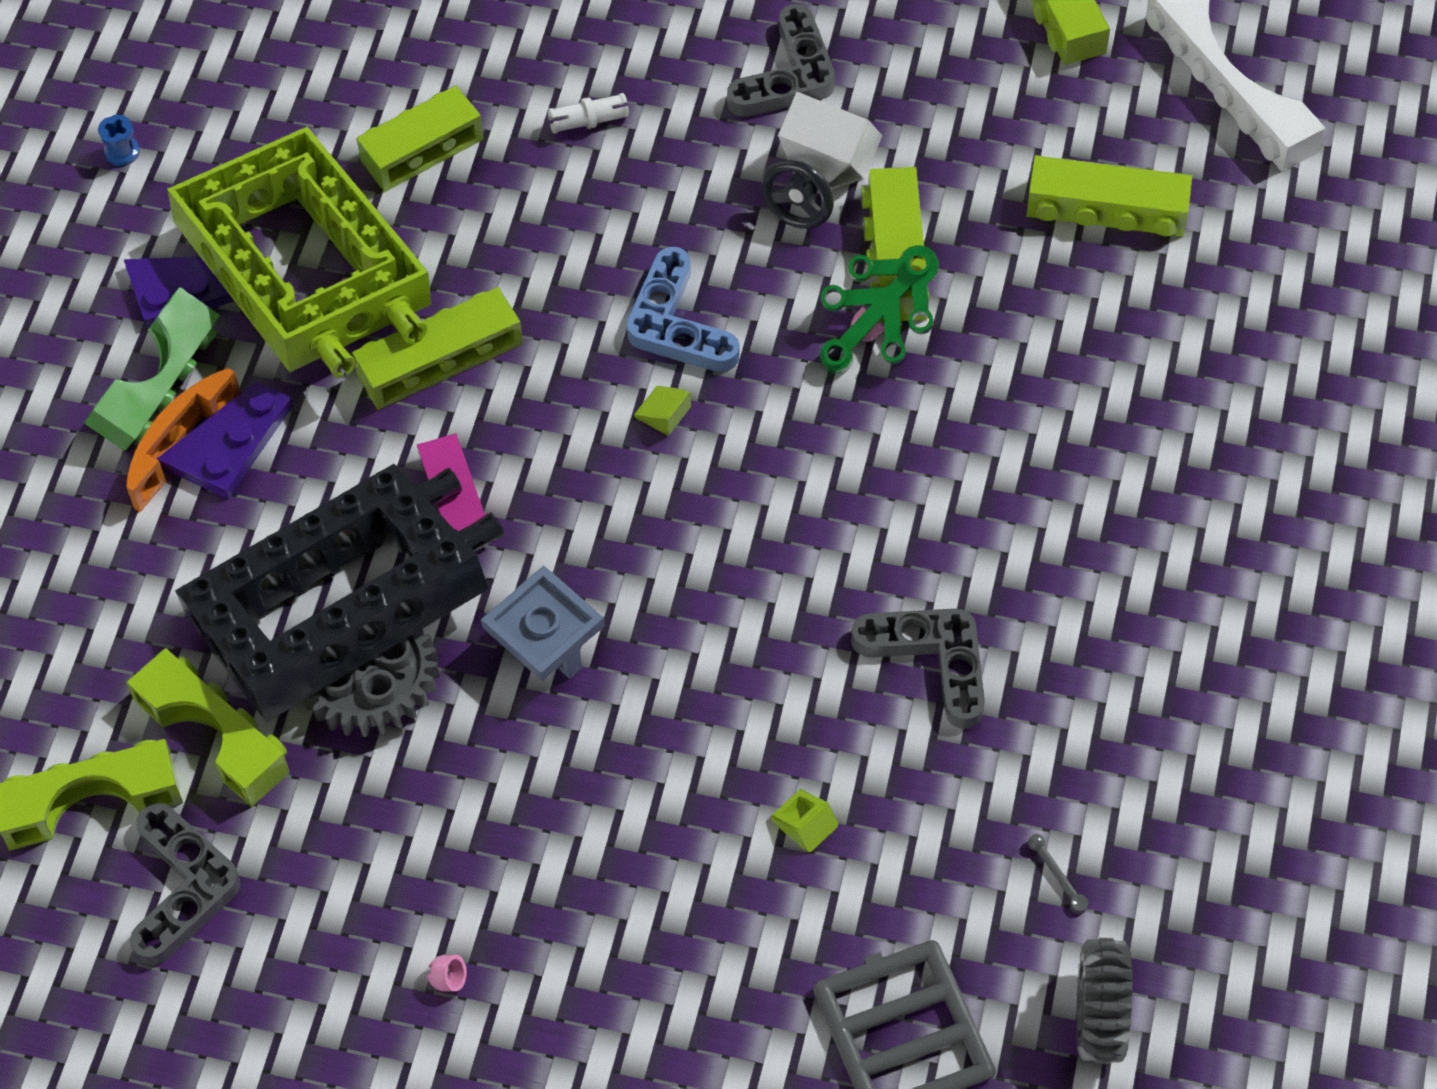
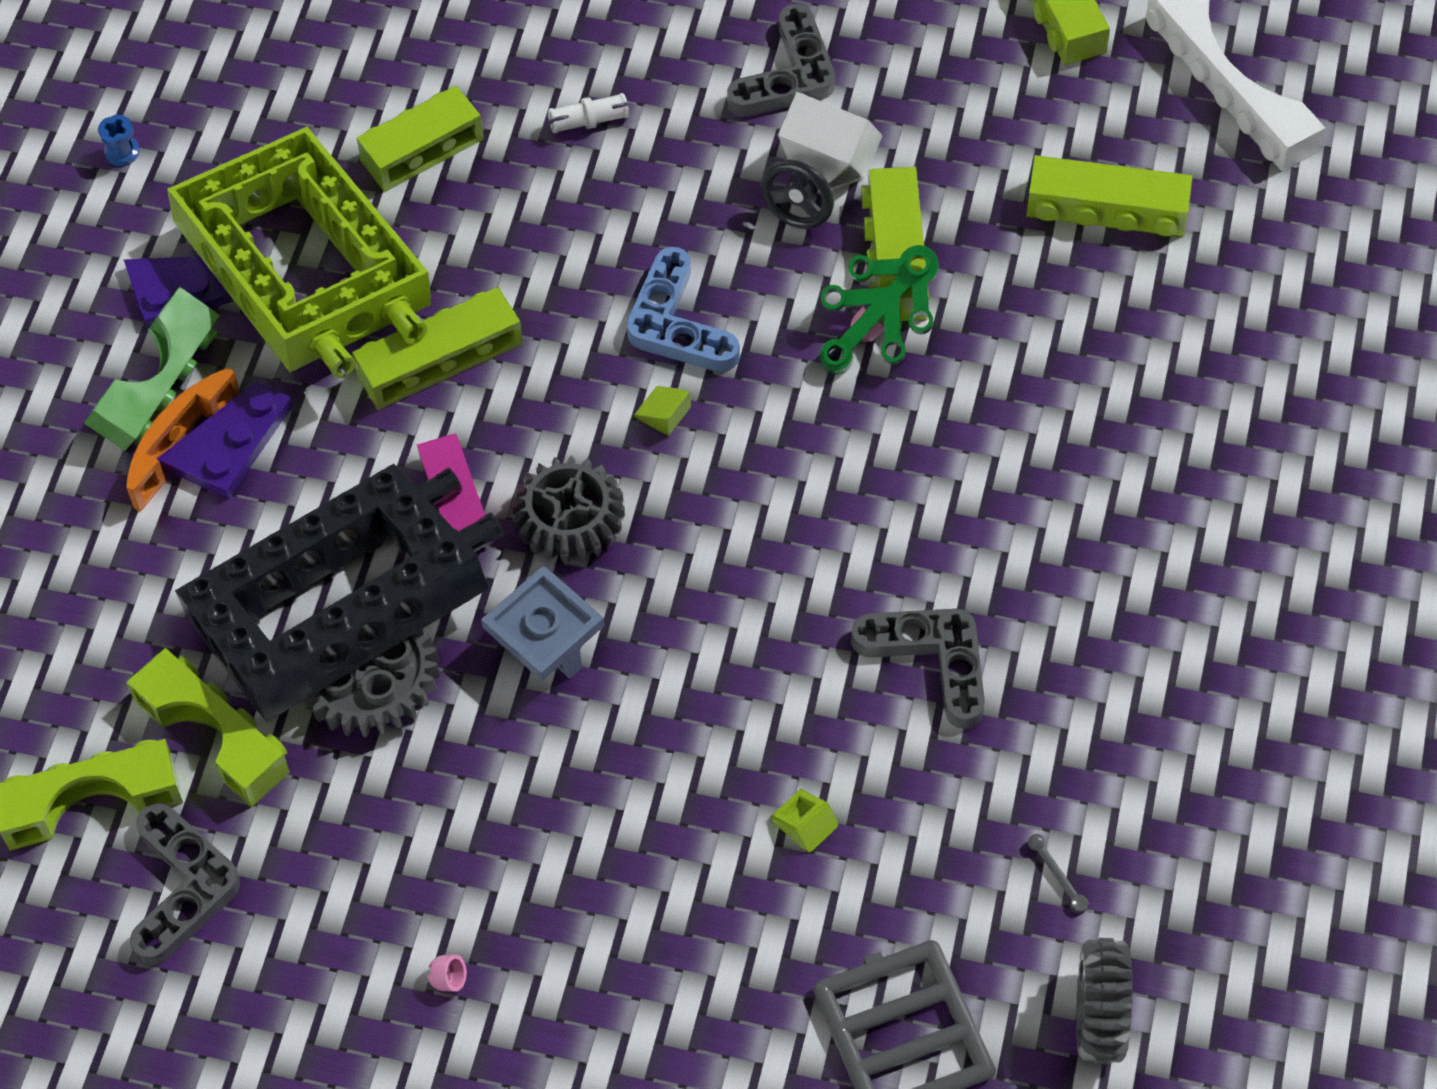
none -> dark grey gear [511,455,625,565]

